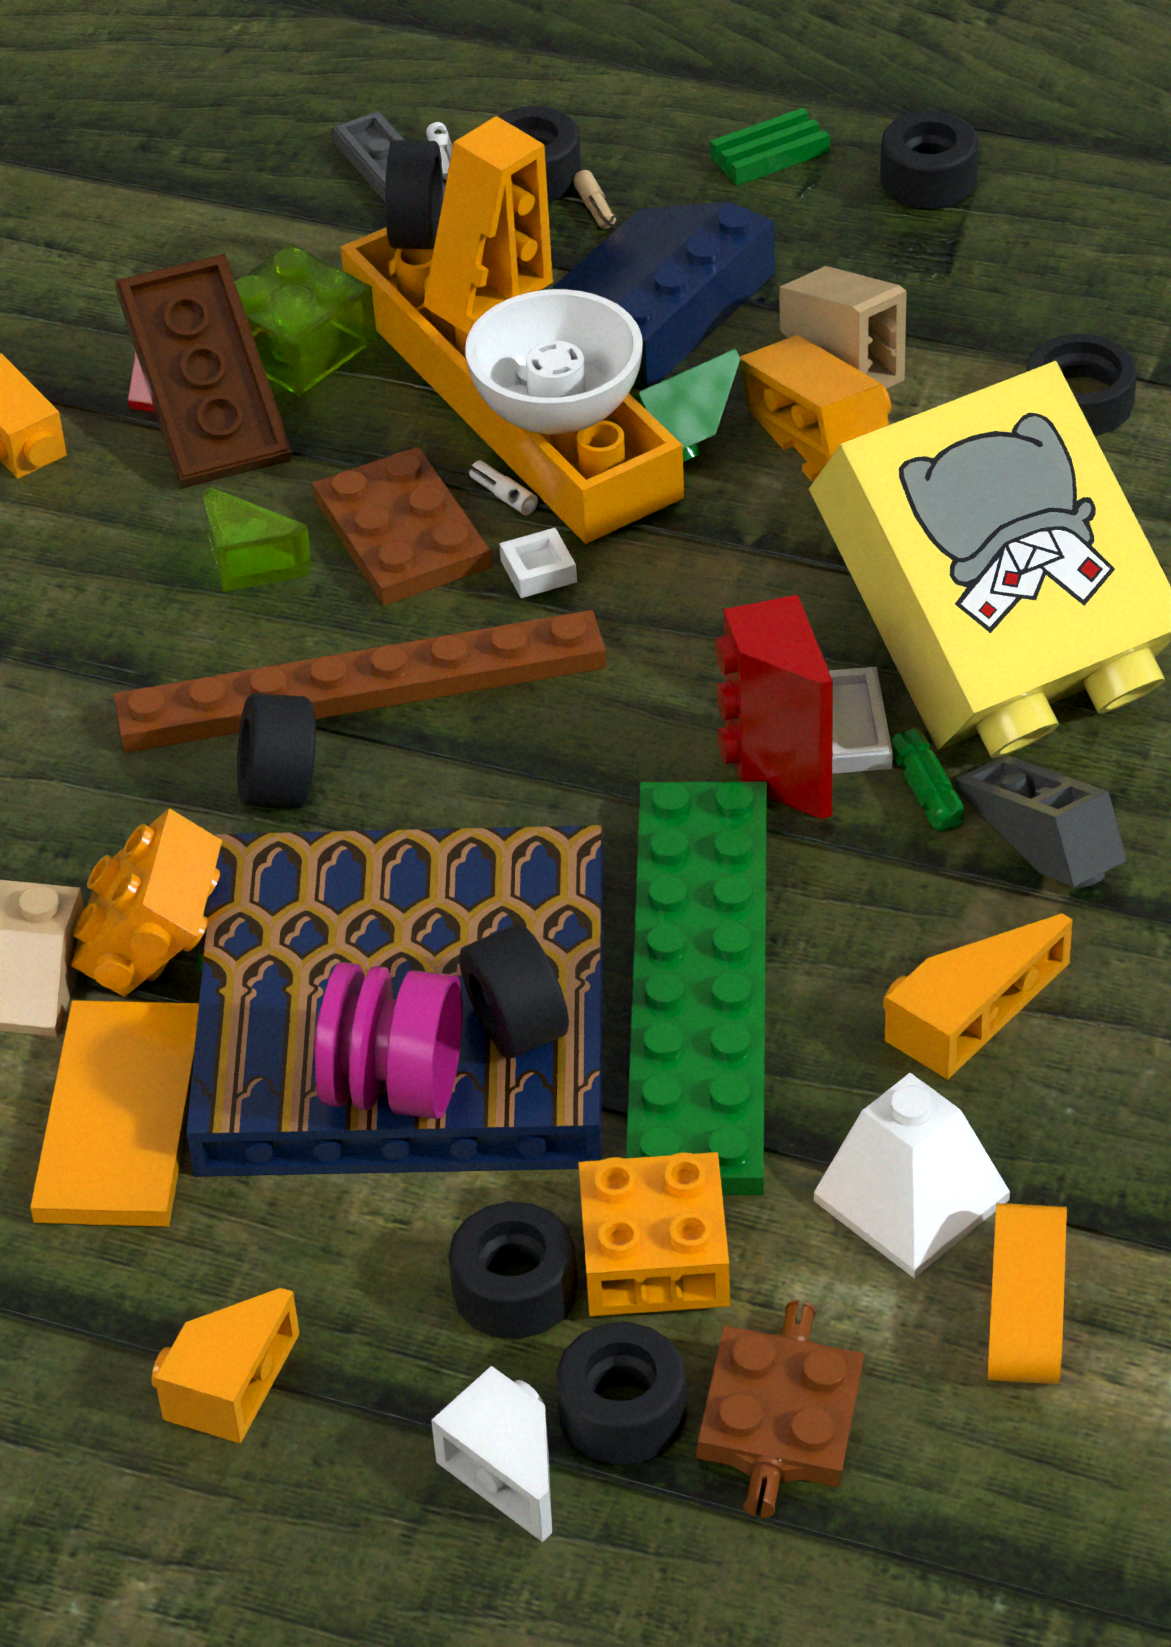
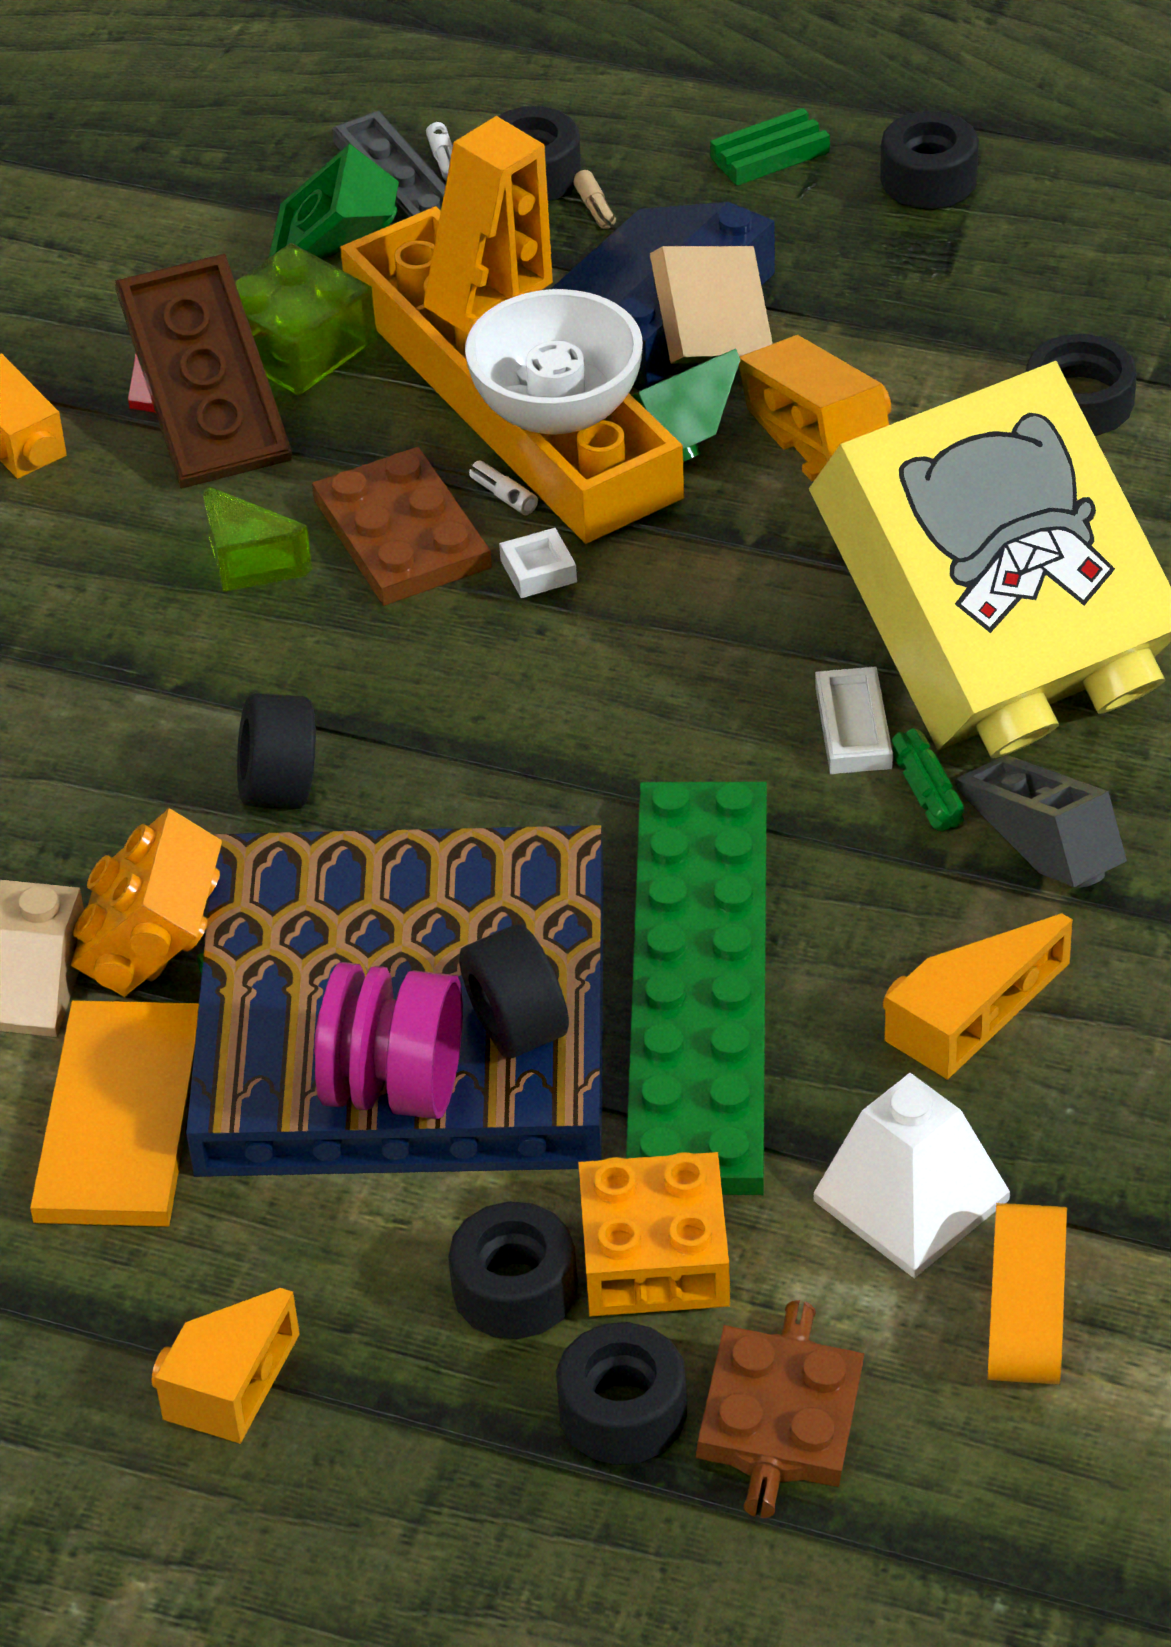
dark orange plate [113,610,607,753] -> none
black tyre [385,140,443,249] -> none
white slope [431,1366,552,1542] -> none
red slope [715,595,833,819] -> none
tan slope [779,266,906,389] -> none
none -> green slope [265,143,399,278]
none -> tan tile [650,246,773,364]

